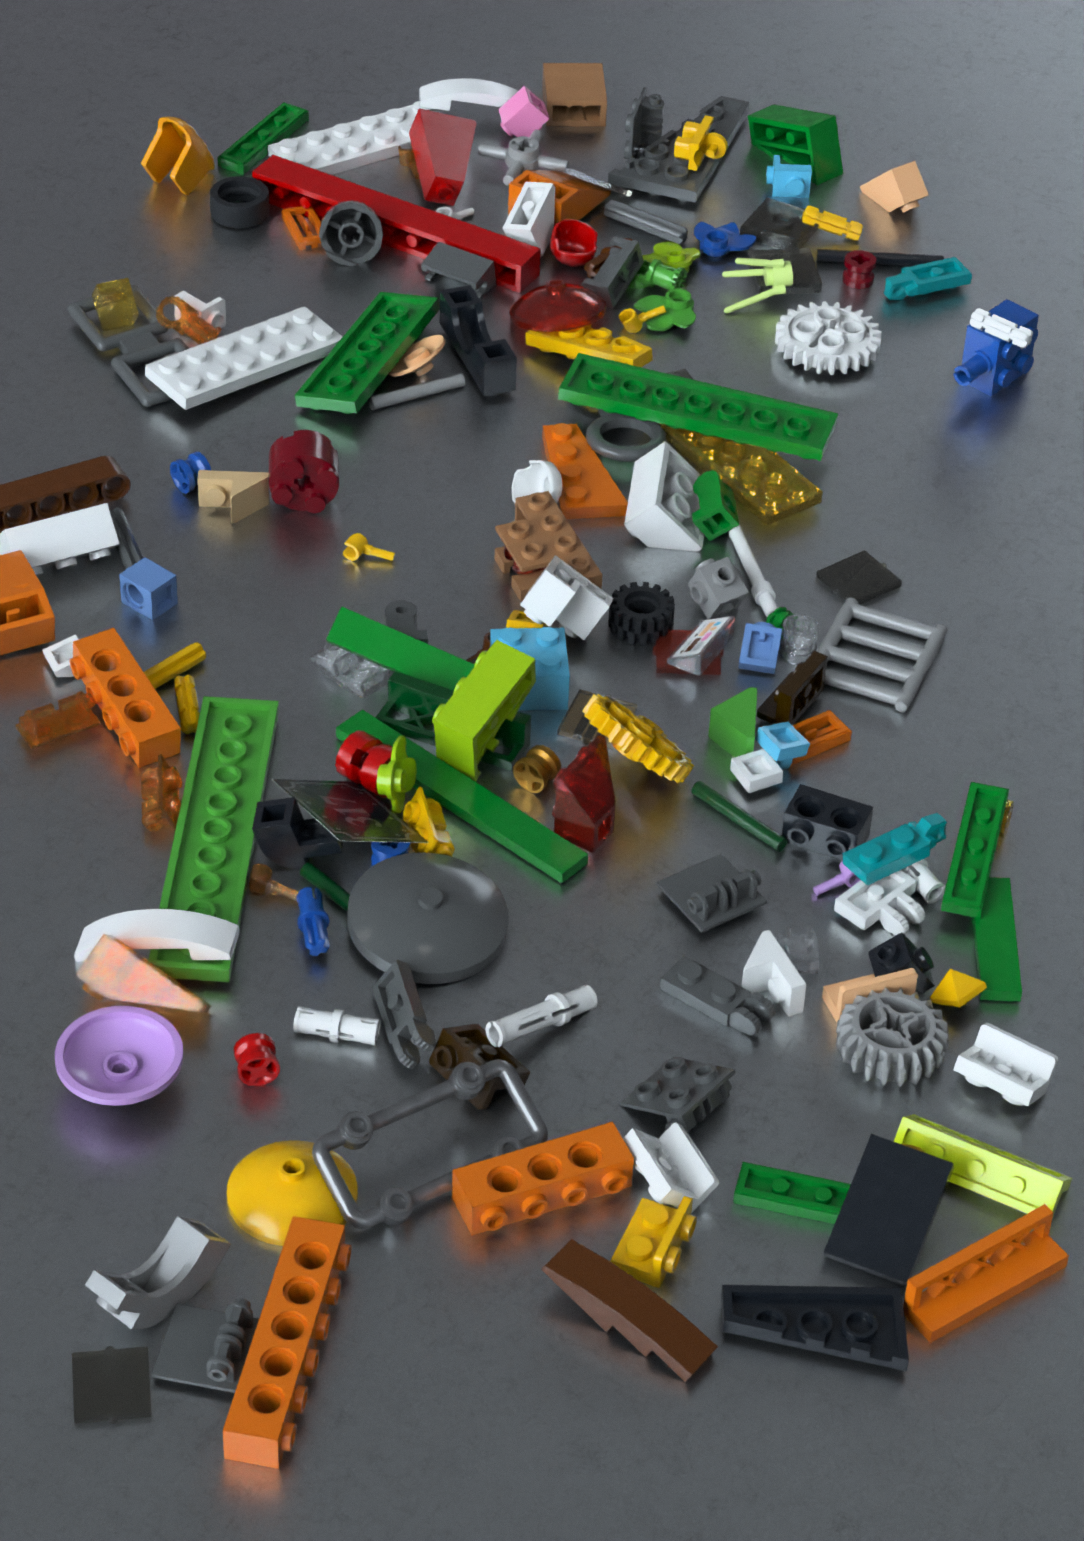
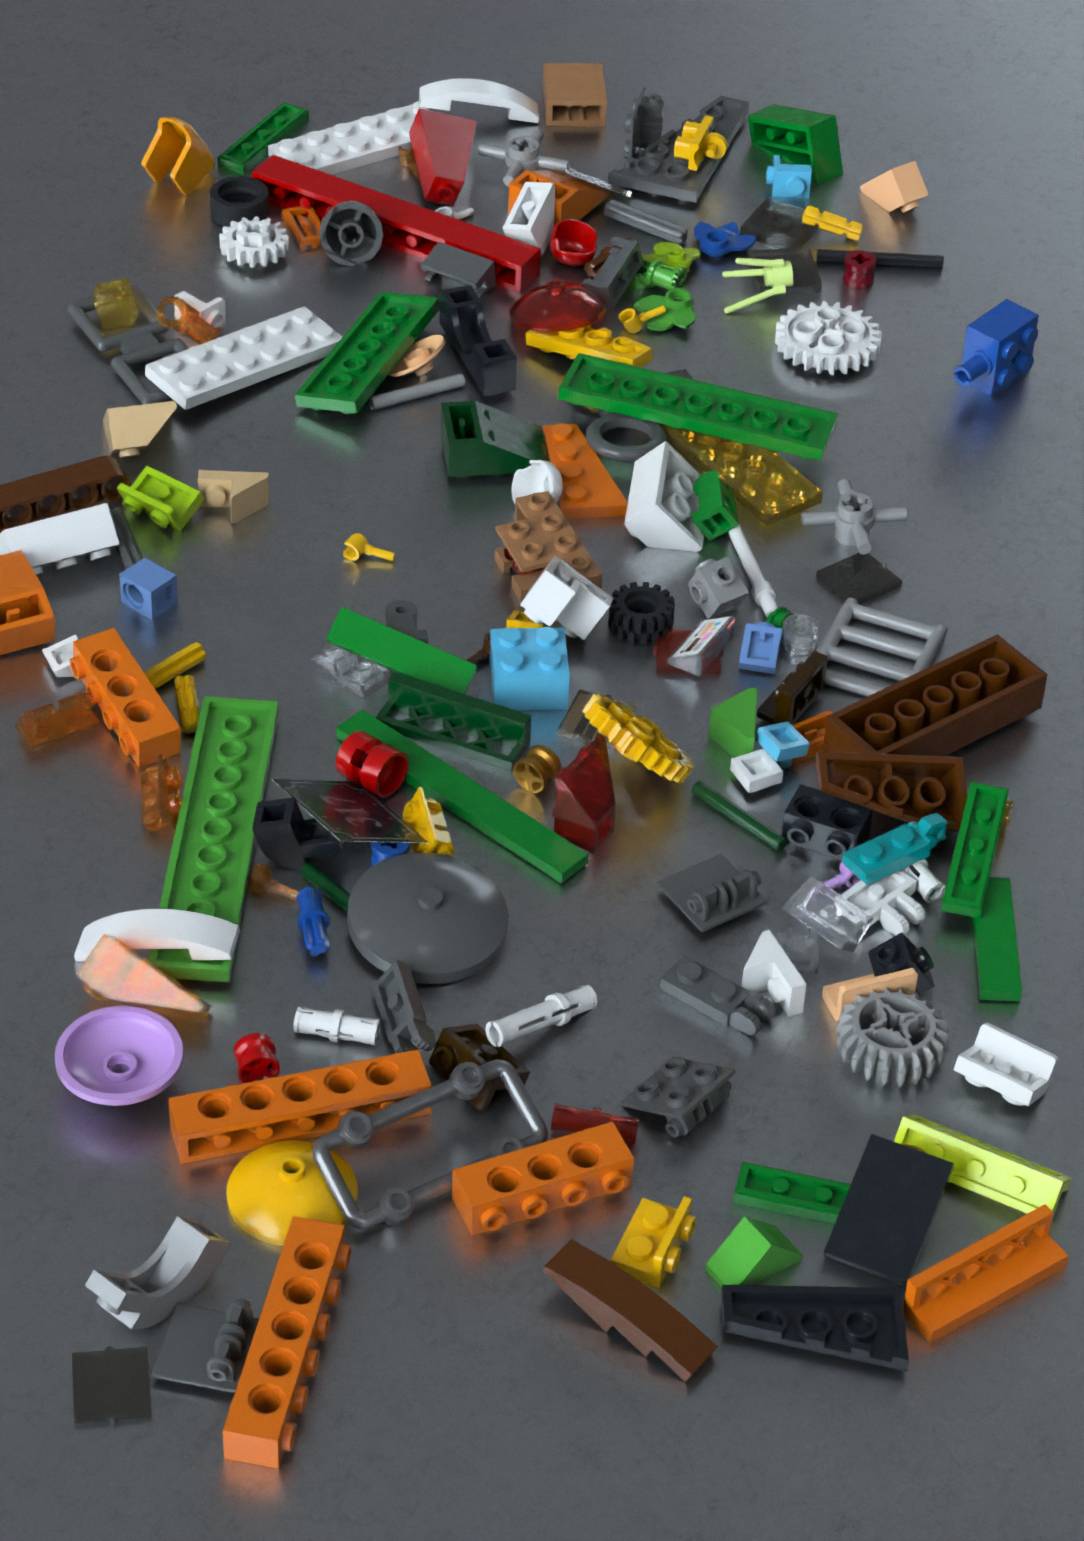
blue wheel [170,451,211,494] -> none
dark red brick [269,430,339,513] -> none
lime plate [377,735,417,813] -> none
lime wedge [432,639,536,782] -> none
bright pink brick [498,86,549,137] -> none
white bracket [623,1122,719,1212] -> none
teal hinge [884,257,972,300] -> none
yellow slope [930,968,987,1007] -> none
white axle [970,308,1033,348] -> none
none -> tan slope [103,401,177,459]
none -> lime bracket [116,465,205,531]
none -> orange brick [168,1049,432,1164]
none -> white gear [219,216,289,268]
none -> dark green slope [441,401,550,477]
none -> clear red pin [550,1103,639,1145]
none -> bright green slope [705,1216,803,1287]
none -> clear slope [782,876,874,952]
none -> light grey bar [801,479,907,555]
none -> reddish brown wedge [816,751,967,832]
none -> reddish brown brick [823,634,1048,756]

